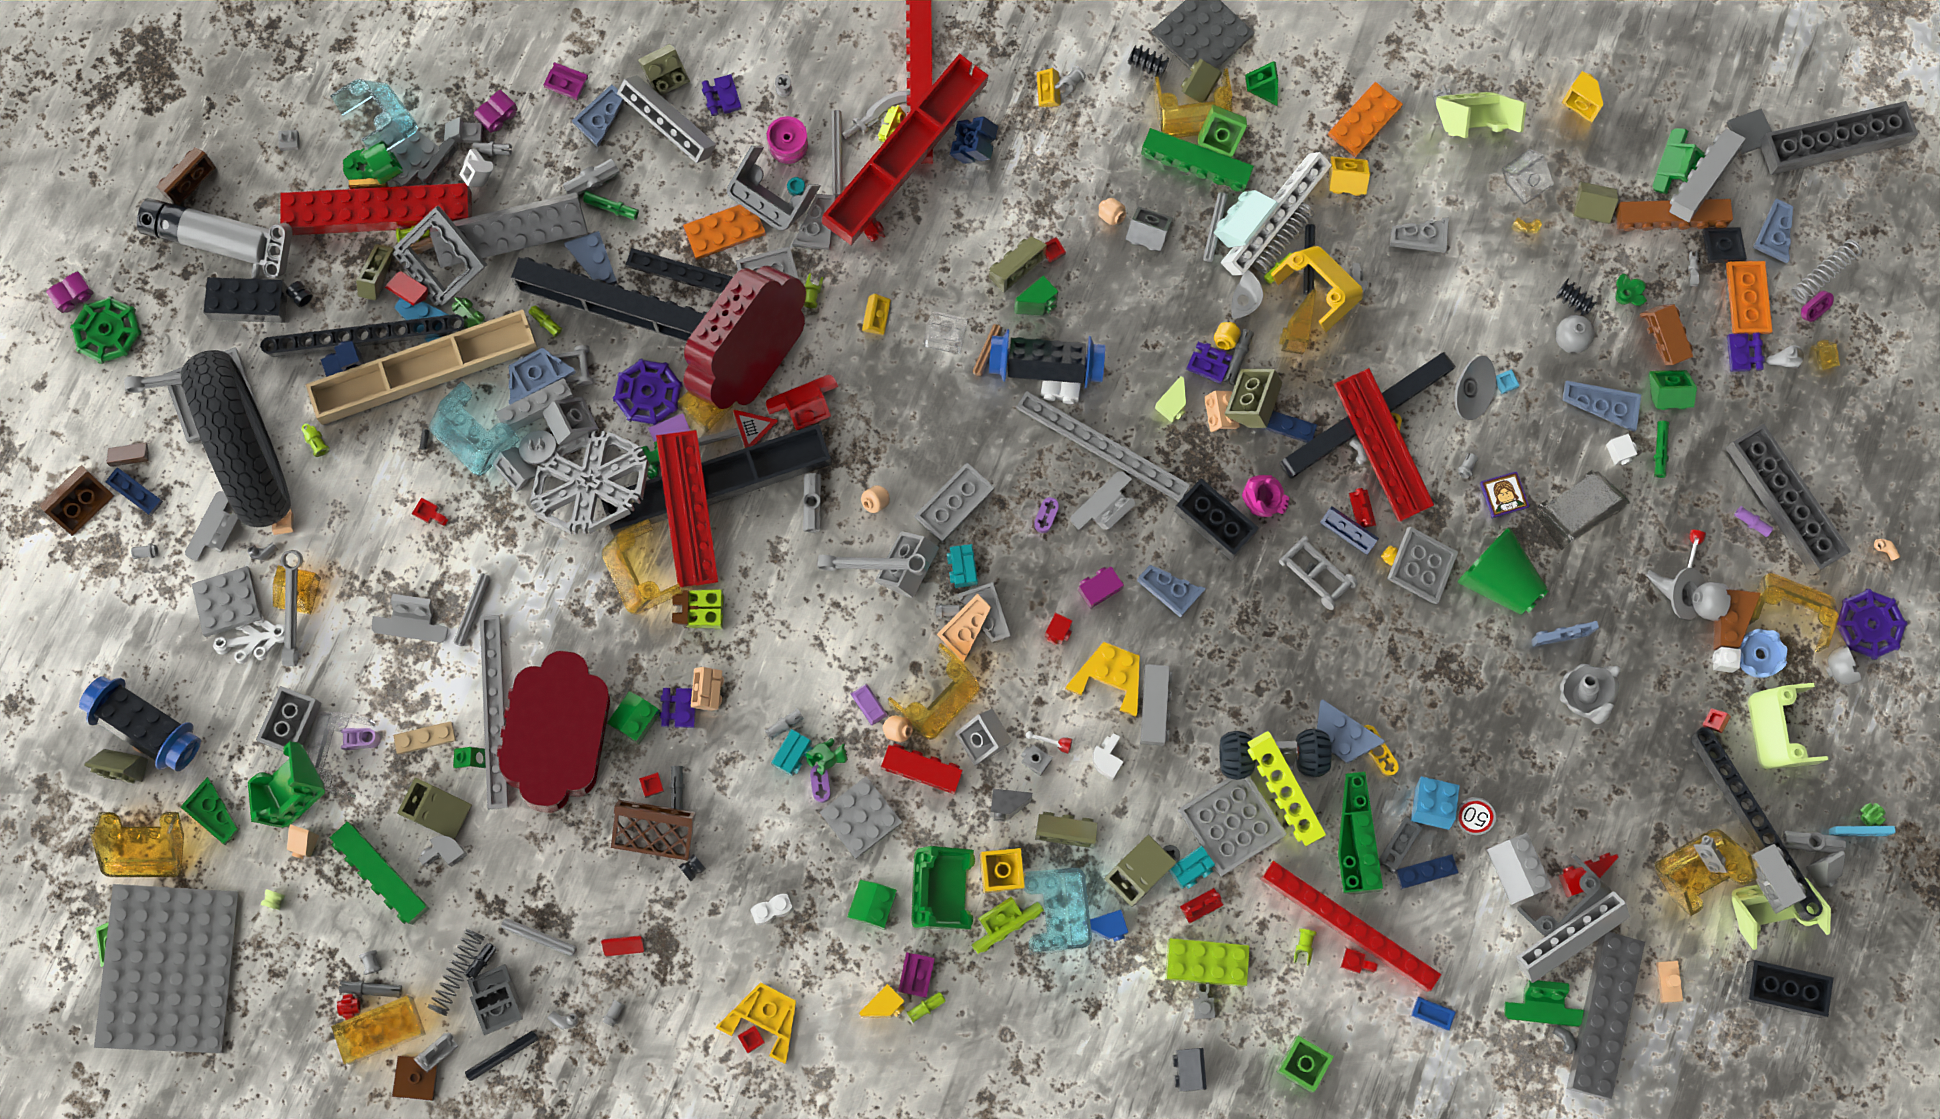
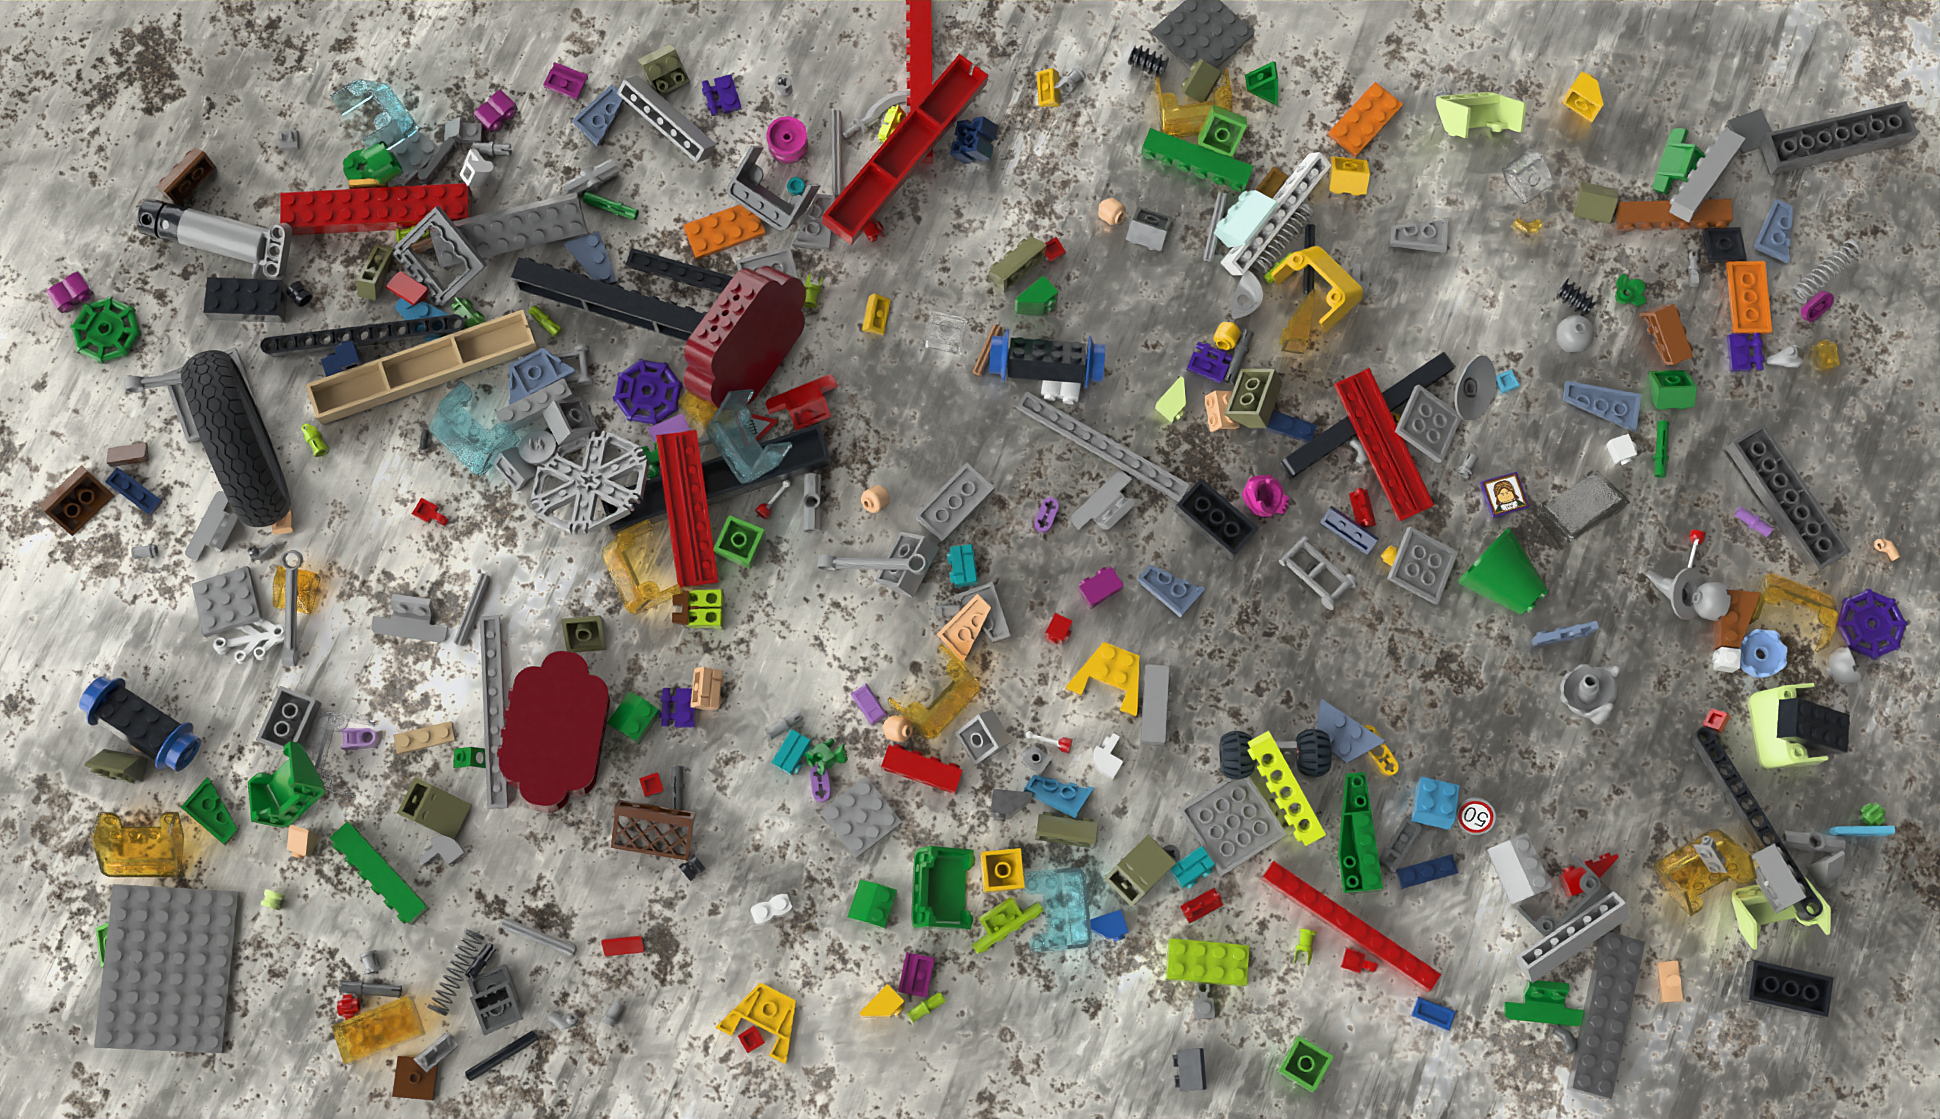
none -> olive slope [561,615,606,652]
none -> clear light blue windscreen [707,389,792,483]
none -> bright green brick [714,515,766,569]
none -> hinge [755,480,791,520]
none -> dark azure wing [1024,775,1094,818]
none -> pearl gold plate [1256,166,1289,199]
none -> light grey plate [1395,385,1461,463]
none -> black brick [1776,698,1850,754]

